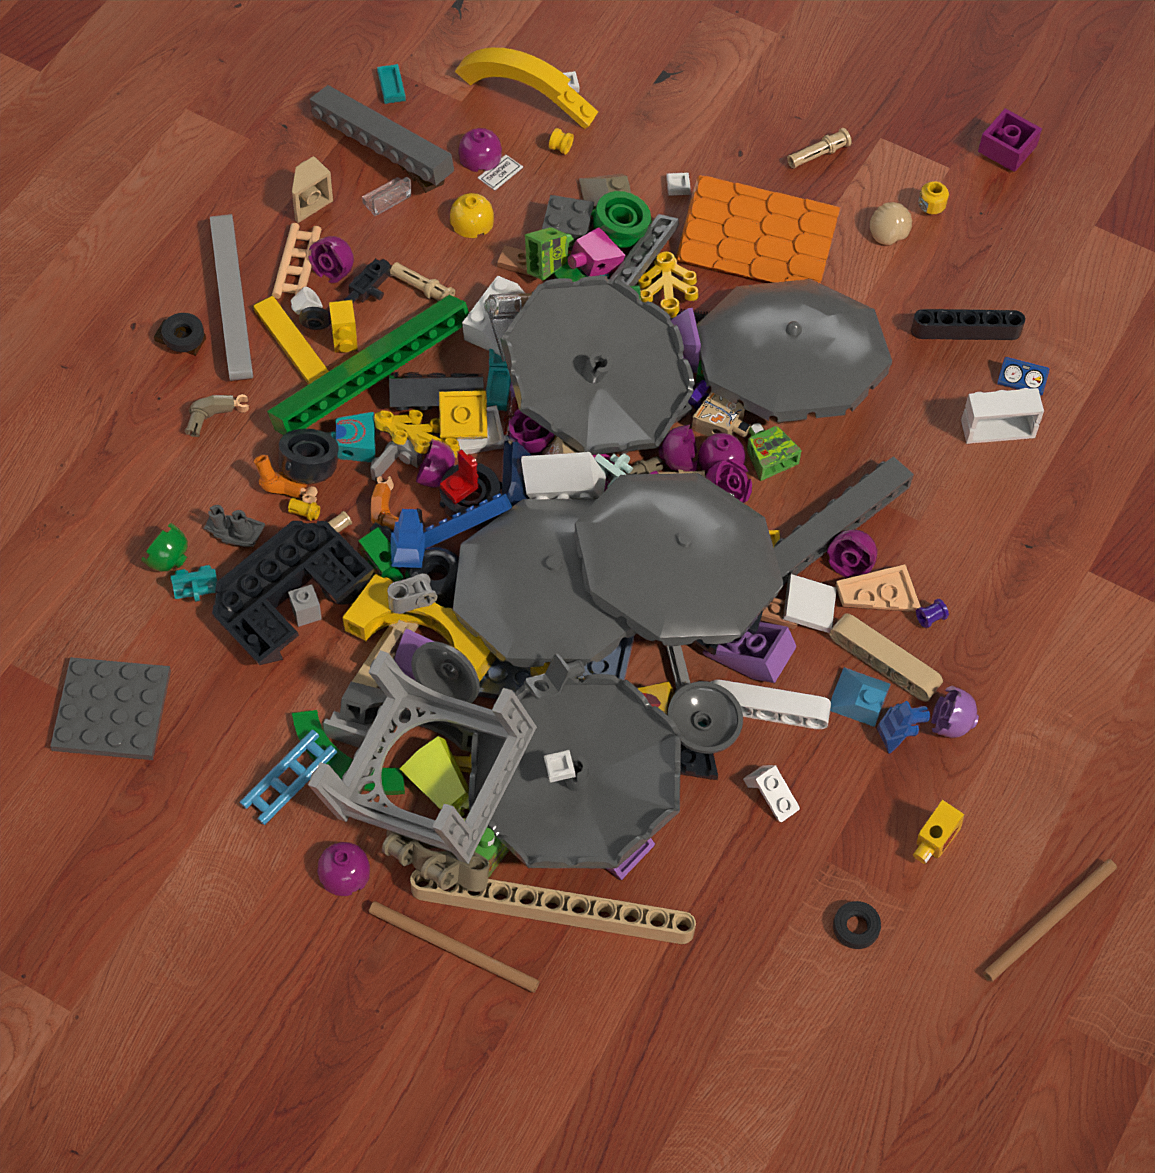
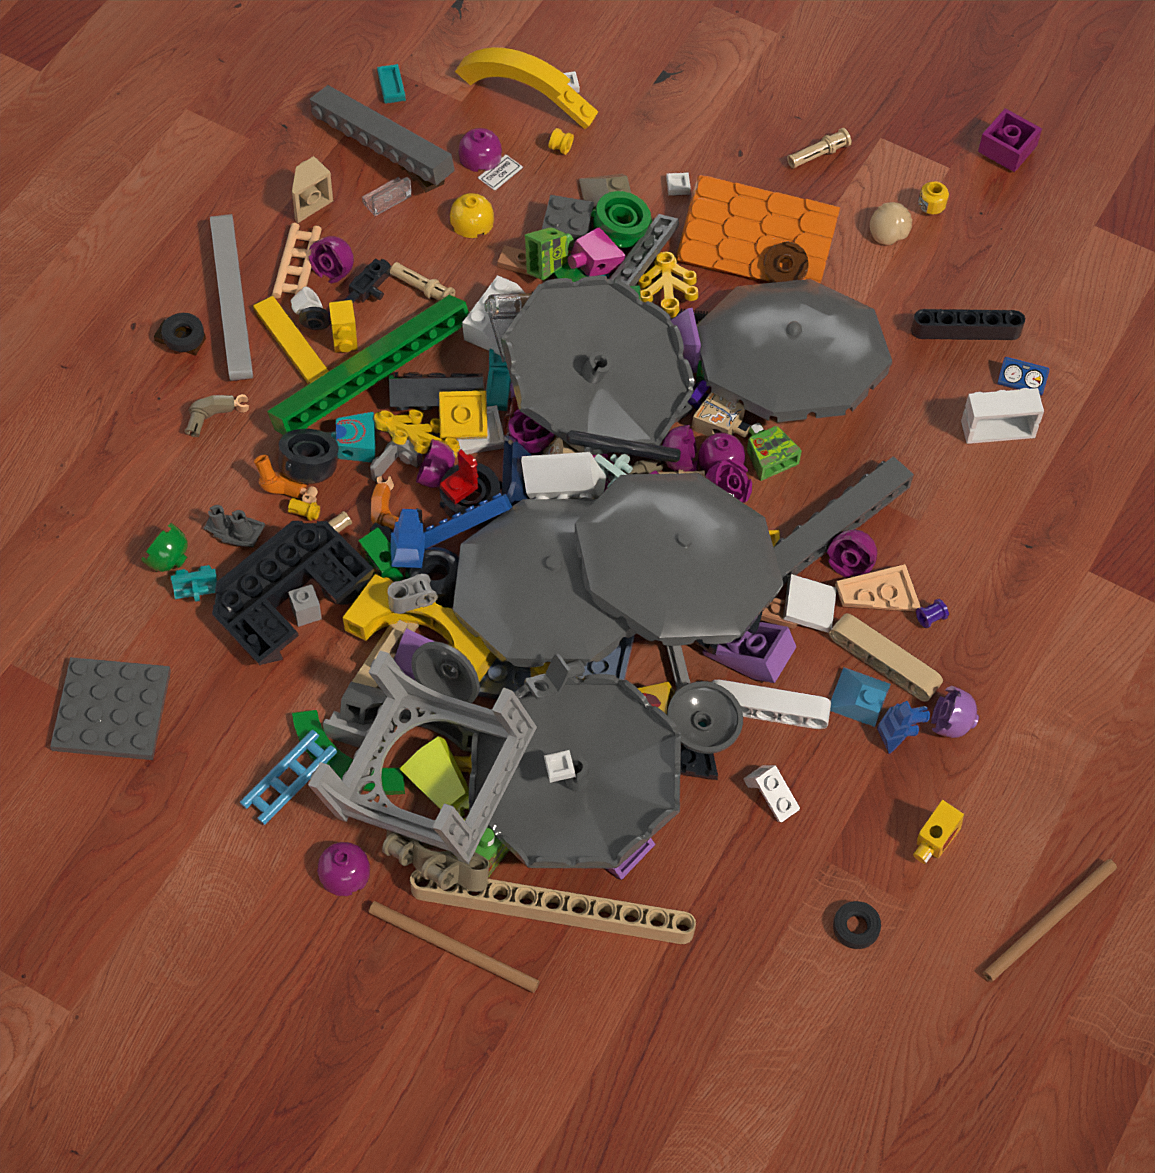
none -> black axle [566,430,681,463]
none -> reddish brown tile [764,241,809,283]

